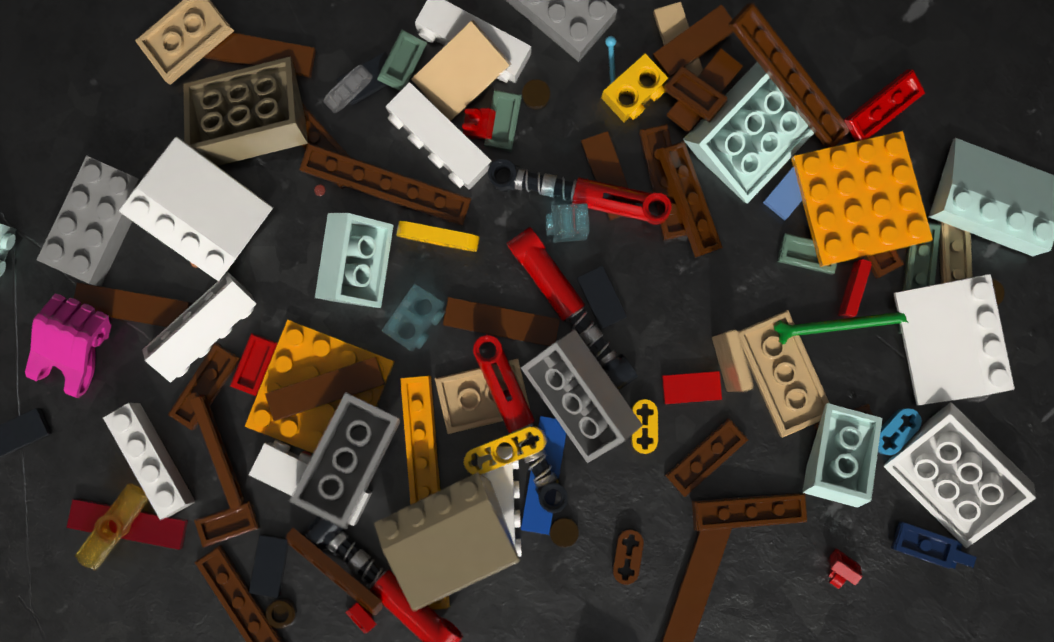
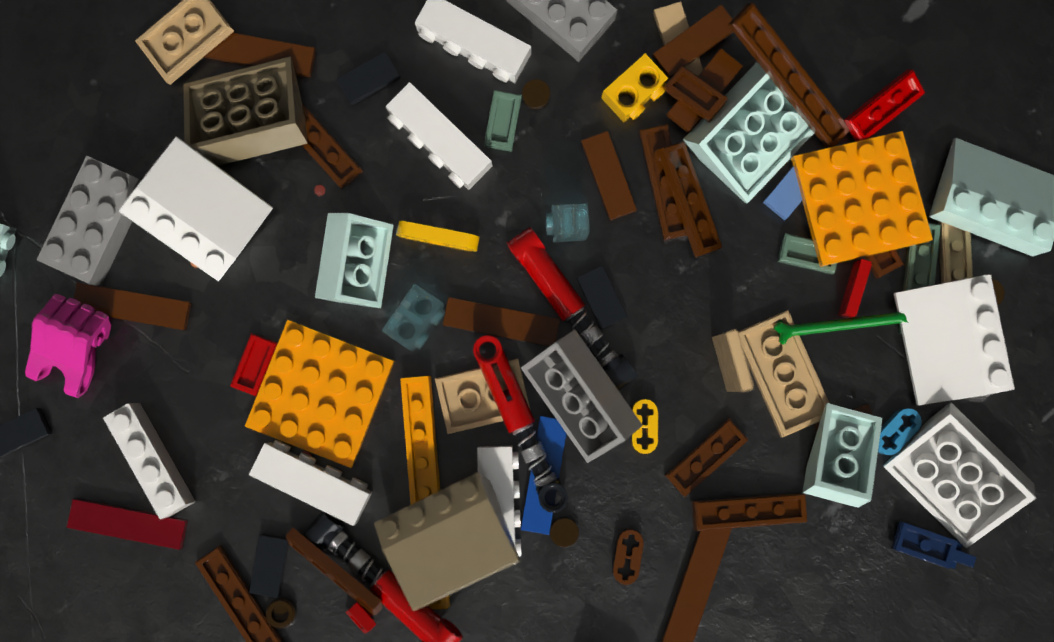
clear yellow piece [75,483,149,571] -> none
white brick [142,272,256,382] -> none
reddish brown tile [168,343,241,430] -> none
reddish brown tile [190,394,245,509] -> none
reddish brown tile [194,501,260,547] -> none
reddish brown tile [265,357,385,421] -> none
light grey brick [290,393,400,529] -> none
reddish brown tile [299,143,471,226] -> none
clear beam [324,65,373,113] -> none
sand green tile [377,30,427,91] -> none
tan tile [411,20,511,121] -> none
red tile [462,108,496,139] -> none
yellow beam [464,427,547,474] -> none
piece [488,159,671,225] -> none
medium azure hinge [605,36,616,83] -> none
red tile [662,371,722,404] -> none
red tile [828,549,862,589] -> none

